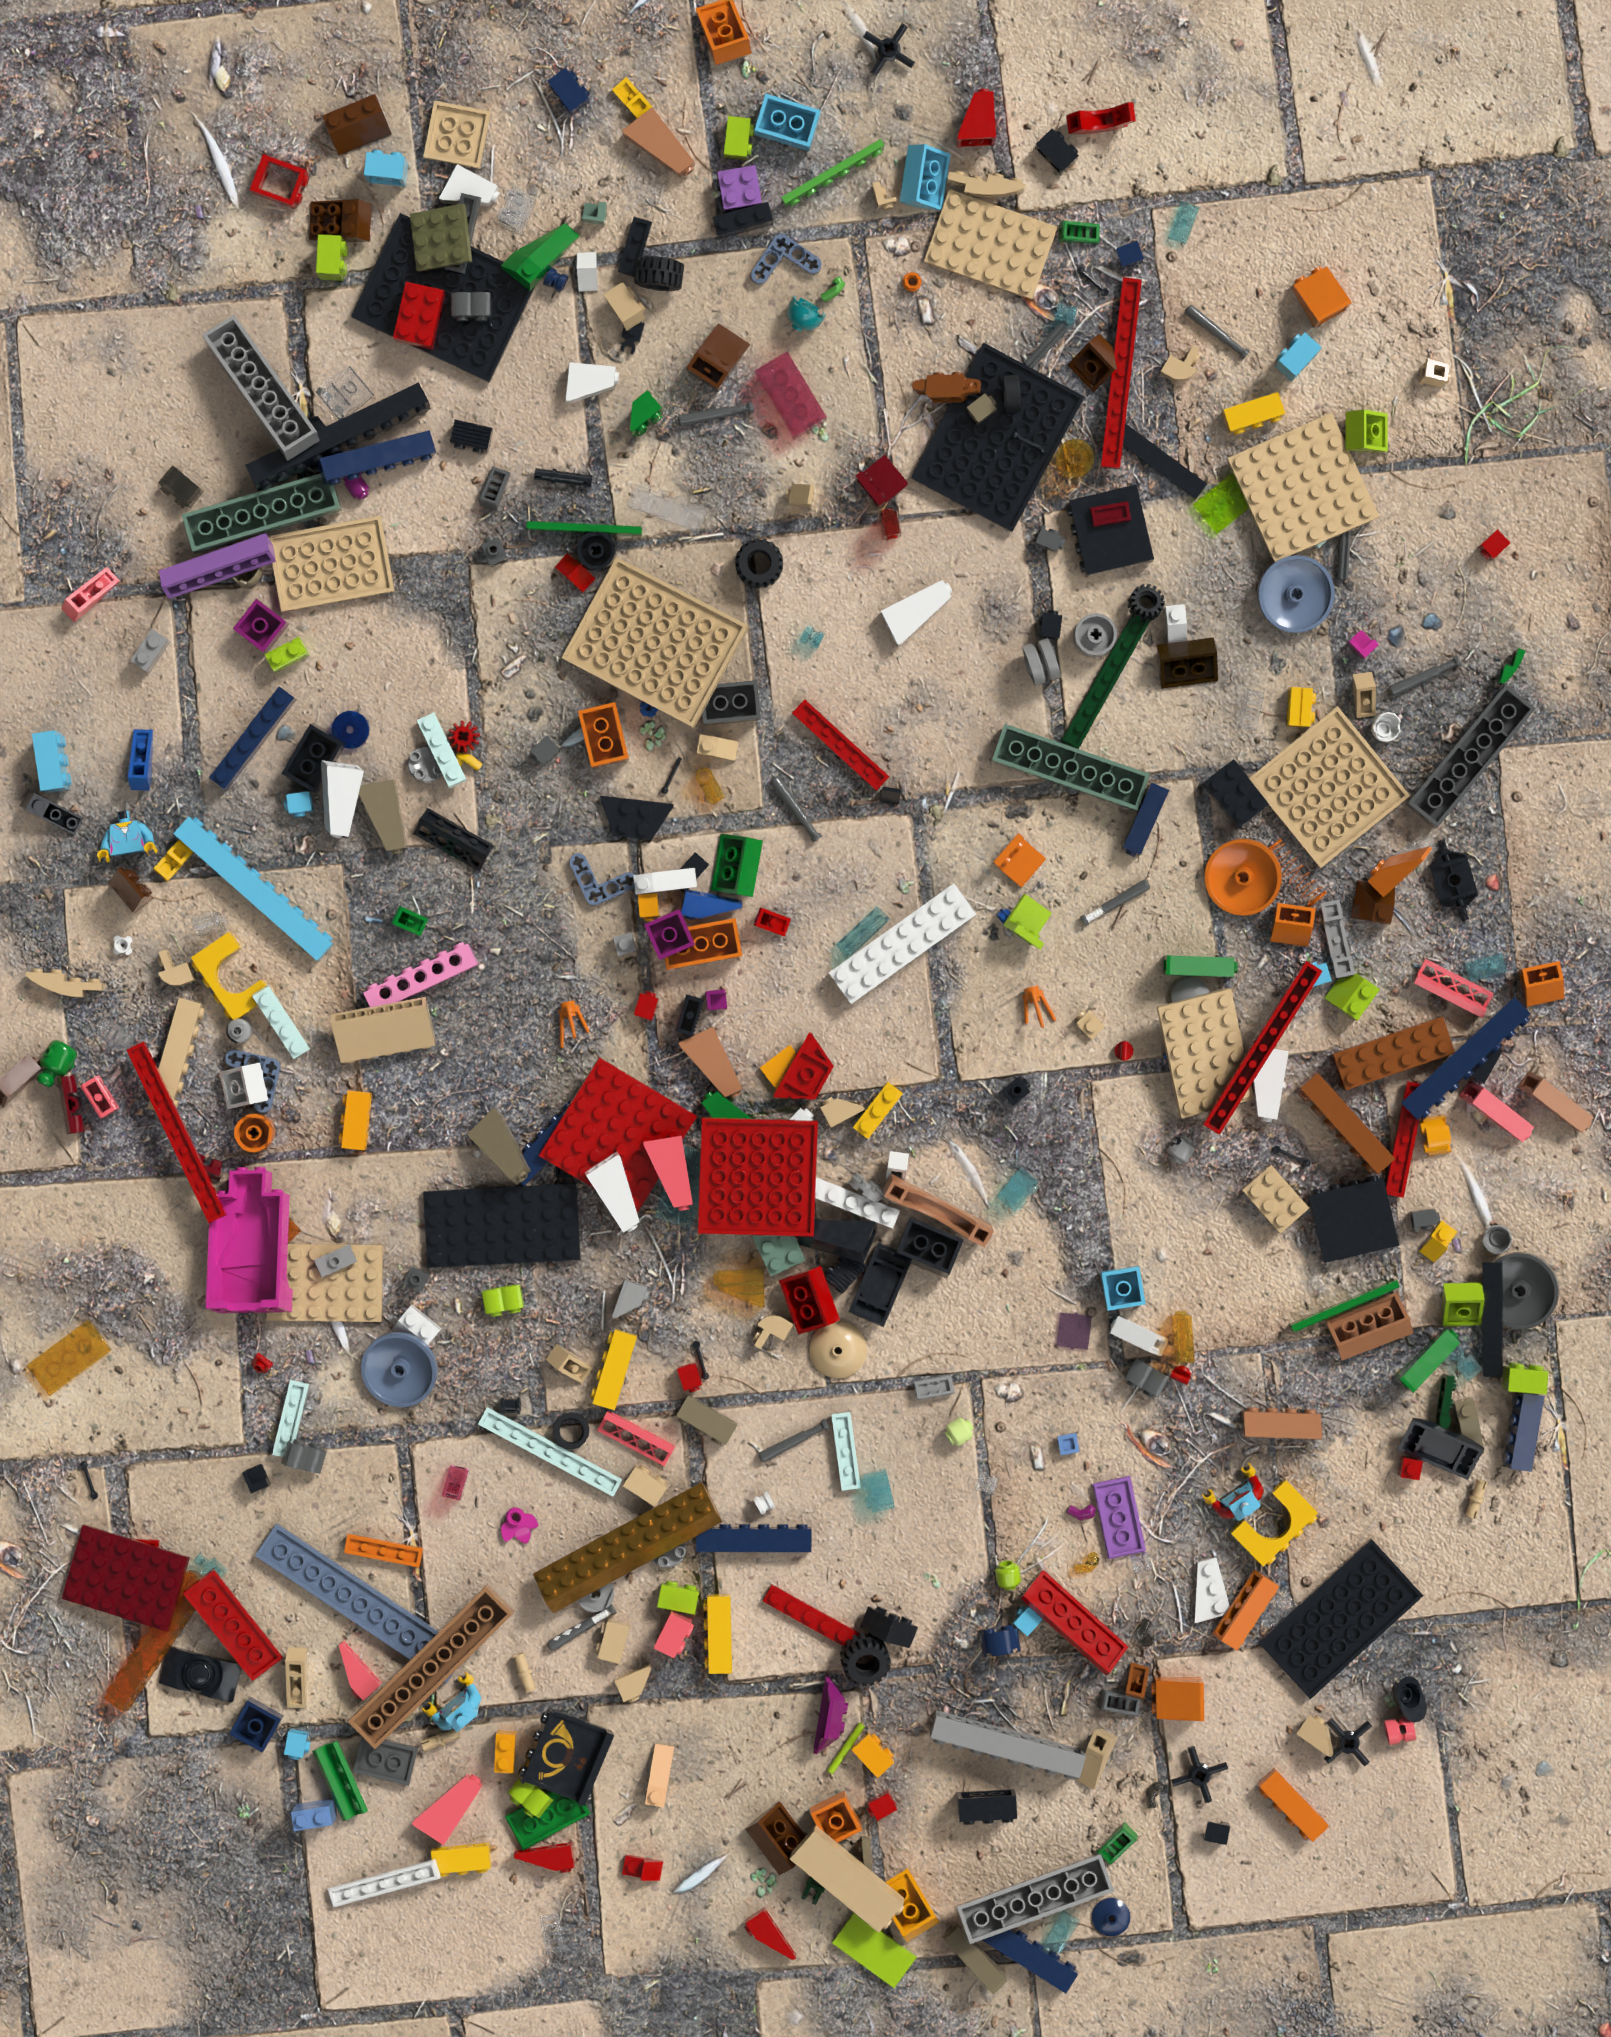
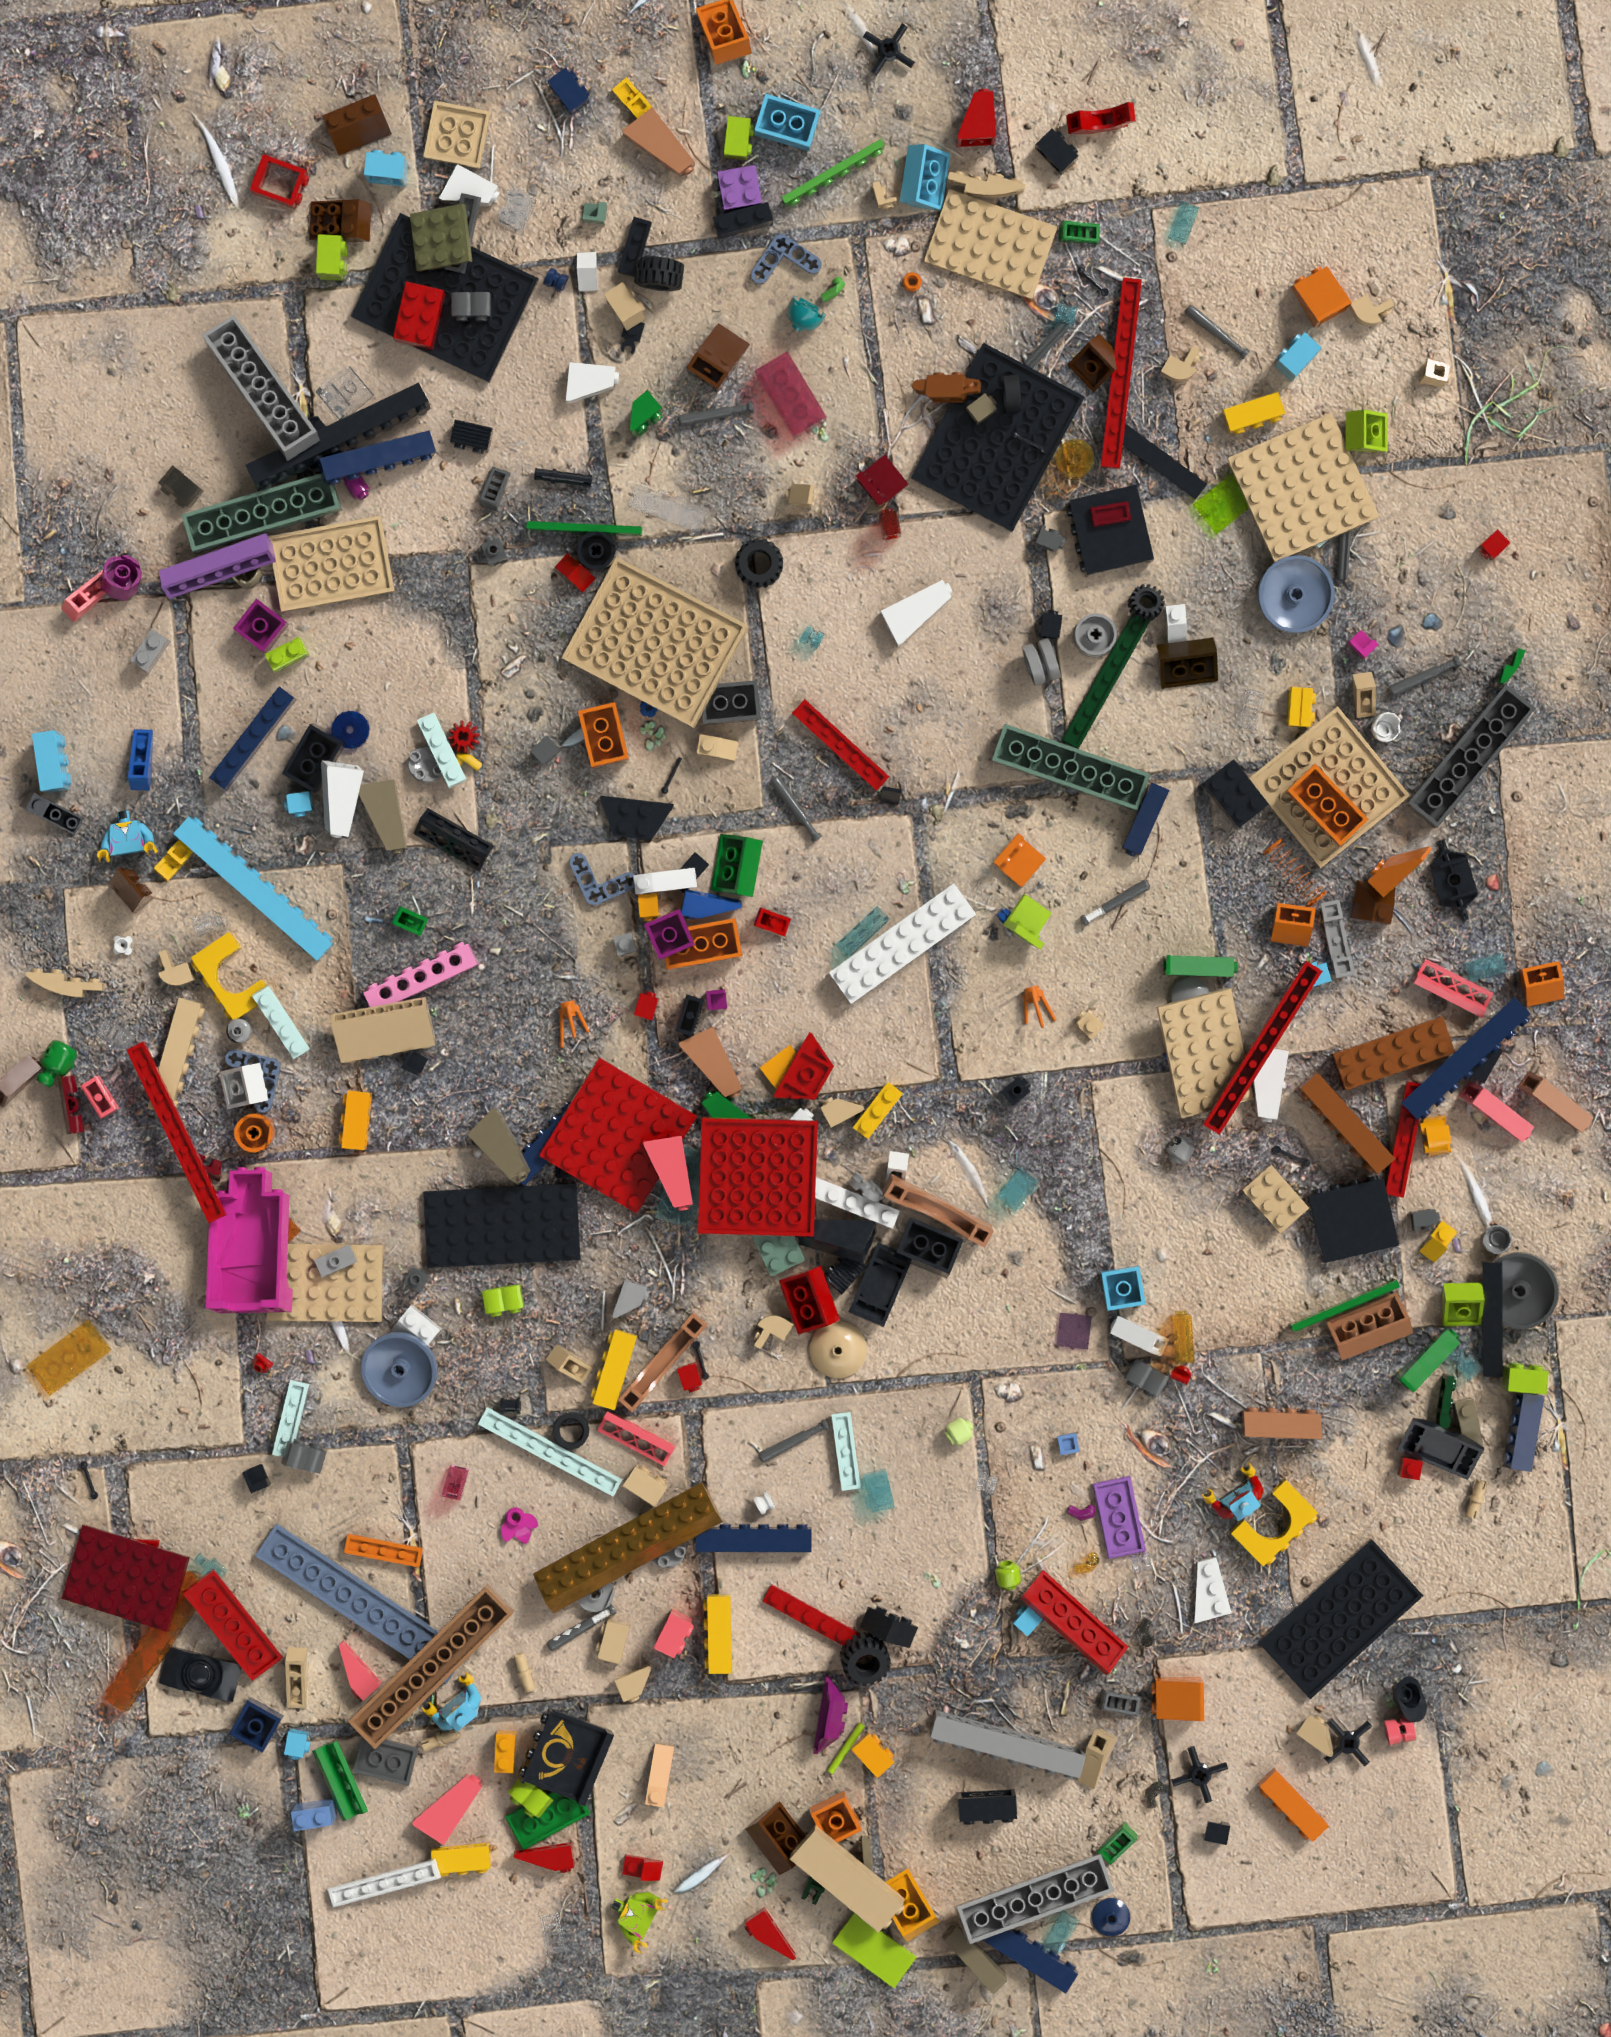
green wedge [501,223,580,291] -> none
white slope [585,1152,640,1233] -> none
lime brick [657,1580,700,1615] -> none
dark tan brick [676,1394,738,1446] -> none
clear yellow piece [695,767,725,805] -> none
clear yellow slope [714,1268,765,1308] -> none
red brick [867,1790,898,1821] -> none
light grey plate [913,1374,955,1400] -> none
dark blue brick [979,1625,1021,1658] -> none
red plate [1114,1041,1134,1061] -> none
dark blue panel [1116,241,1144,270] -> none
dark orange slope [1123,1662,1150,1700] -> none
orange dish [1205,838,1282,916] -> none
orange brick [1212,1569,1279,1650] -> none
lime slope [1324,973,1380,1021] -> none
none -> magenta brick [101,555,142,601]
none -> black panel [401,1050,428,1076]
none -> lime torso [611,1892,668,1954]
none -> nougat arch [618,1311,708,1413]
none -> orange brick [1285,764,1369,847]
none -> tan brick [1349,294,1395,326]

